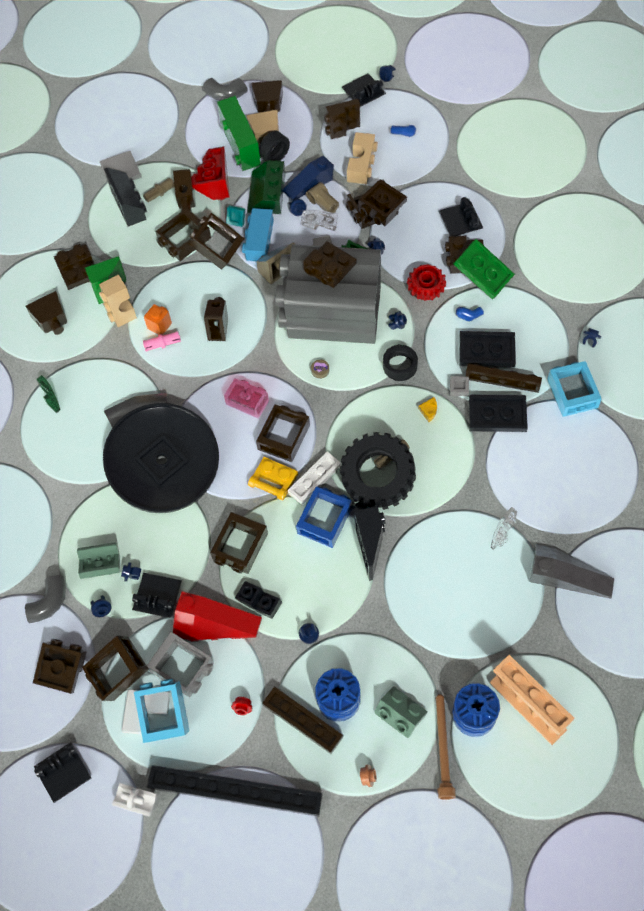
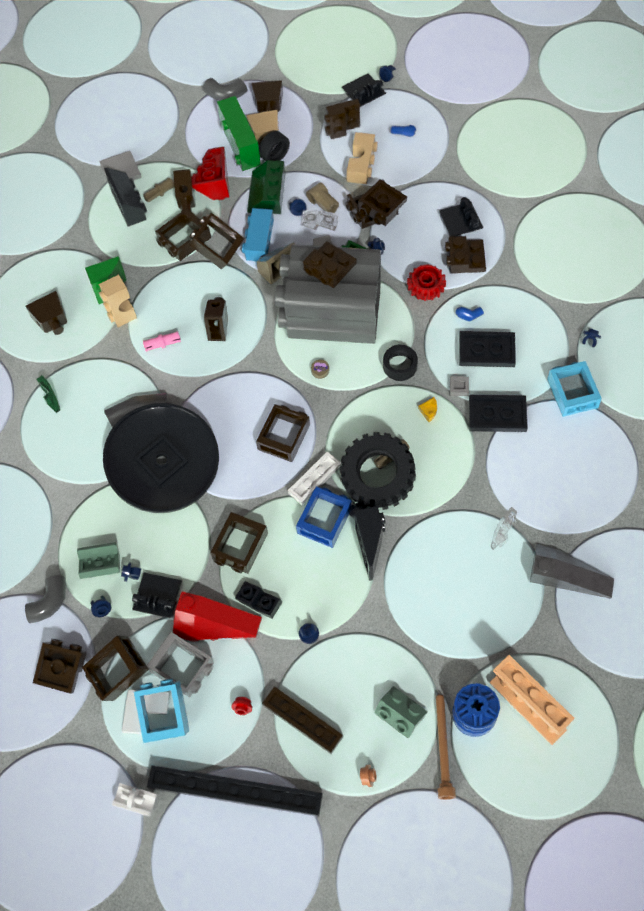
black hinge [33,742,92,803] -> none
dark brown plate [54,244,95,290] -> none
orange brick [144,304,172,335] -> none
clear pink brick [224,378,269,419] -> none
teal tile [226,205,246,227] -> none
yellow plate [248,457,298,501] -> none
dark blue slope [283,155,334,201] -> none
blue wheel [315,668,361,722] -> none
dark blue plate [388,311,407,330] -> none
green tile [453,239,515,300] -> none
dark brown plate [466,364,542,393] -> none

